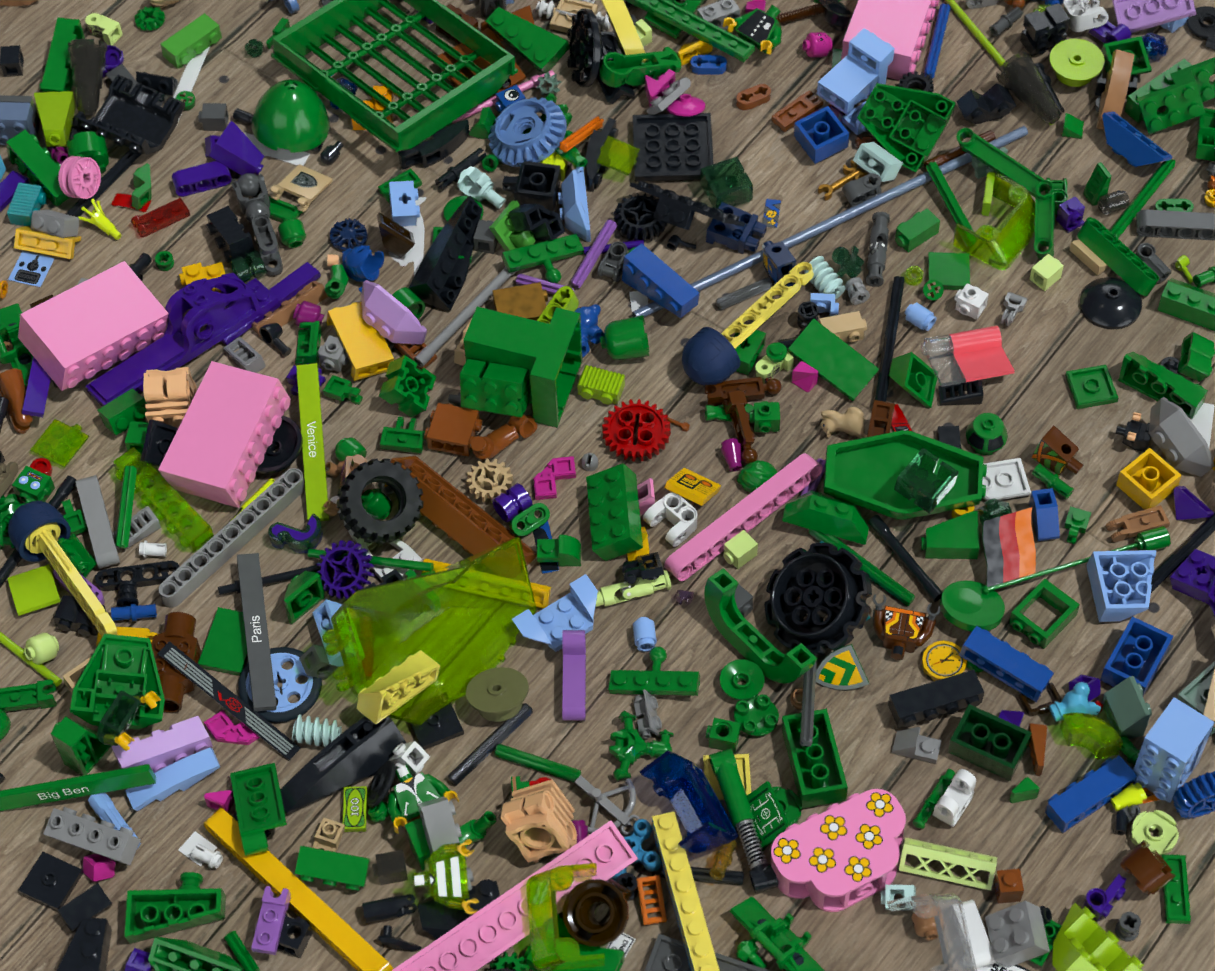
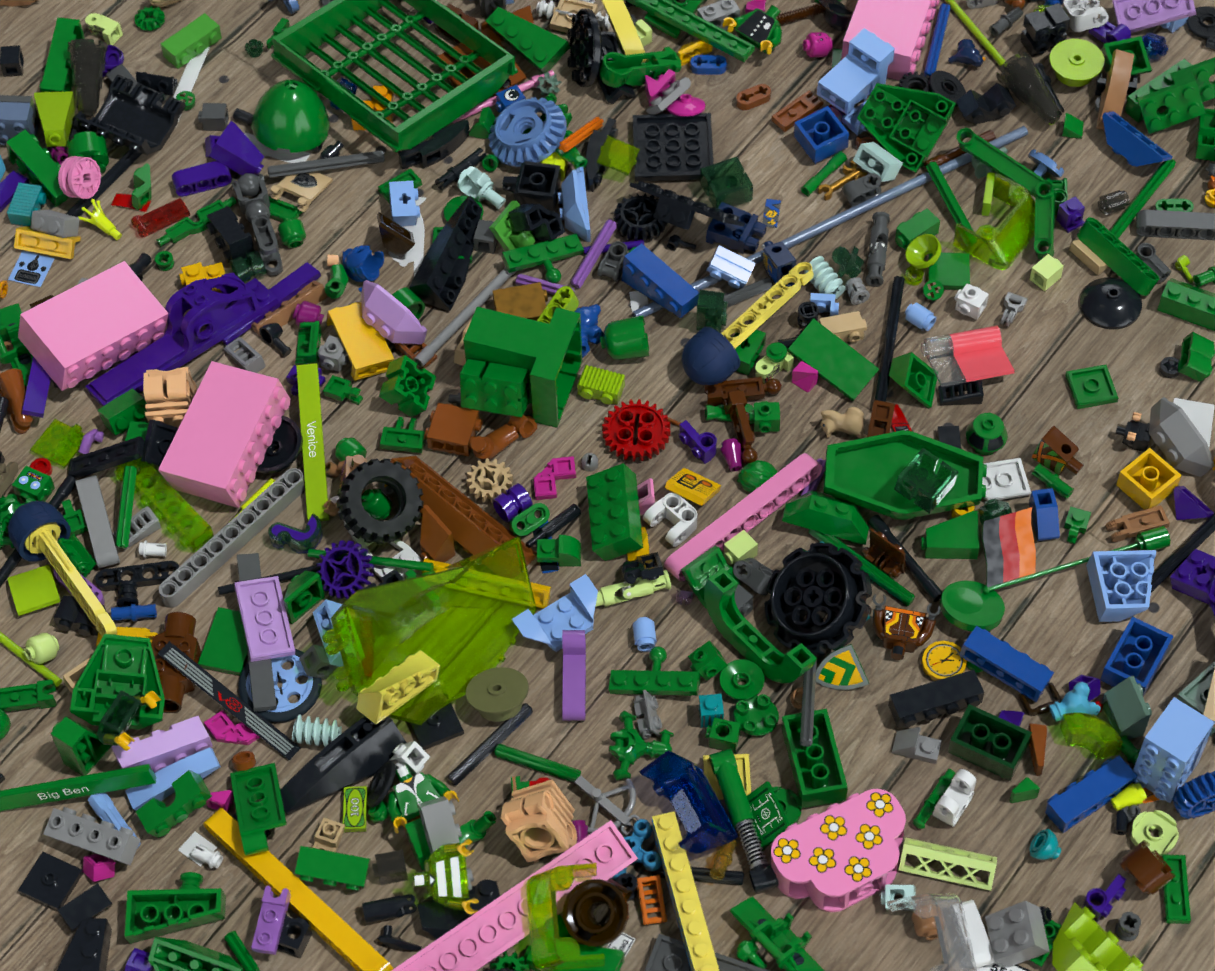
dark blue wheel [330,218,368,252] -> none
dark orange brick [994,868,1024,904] -> none
green window [1009,578,1080,649] -> none
green slope [1083,162,1112,206] -> none
green wedge [1118,352,1208,419] -> none
none -> black tile [68,436,144,479]
none -> medium lavender arm [78,429,104,454]
none -> green arch [136,770,212,838]
none -> green piece [156,196,237,247]
none -> dark orange tile [232,751,256,771]
none -> lavender tile [234,576,295,662]
none -> dark grey axle [268,150,385,178]
none -> dark orange slope [420,504,455,563]
none -> black axle [526,504,581,547]
none -> dark purple plate [679,420,717,464]
none -> green slope [681,546,741,608]
none -> green brick [688,640,728,681]
none -> clear green brick [696,290,728,333]
none -> teal brick [699,694,724,728]
none -> brick [706,245,755,289]
none -> dark grey piece [733,558,774,595]
none -> green piece [801,151,847,196]
none -> reddish brown hinge [861,528,906,579]
none -> lime piece [905,234,942,269]
none -> black wheel [929,71,966,106]
none -> dark blue animal [948,39,986,67]
none -> medium blue tile [1028,149,1064,178]
none -> teal brick [1030,829,1061,860]

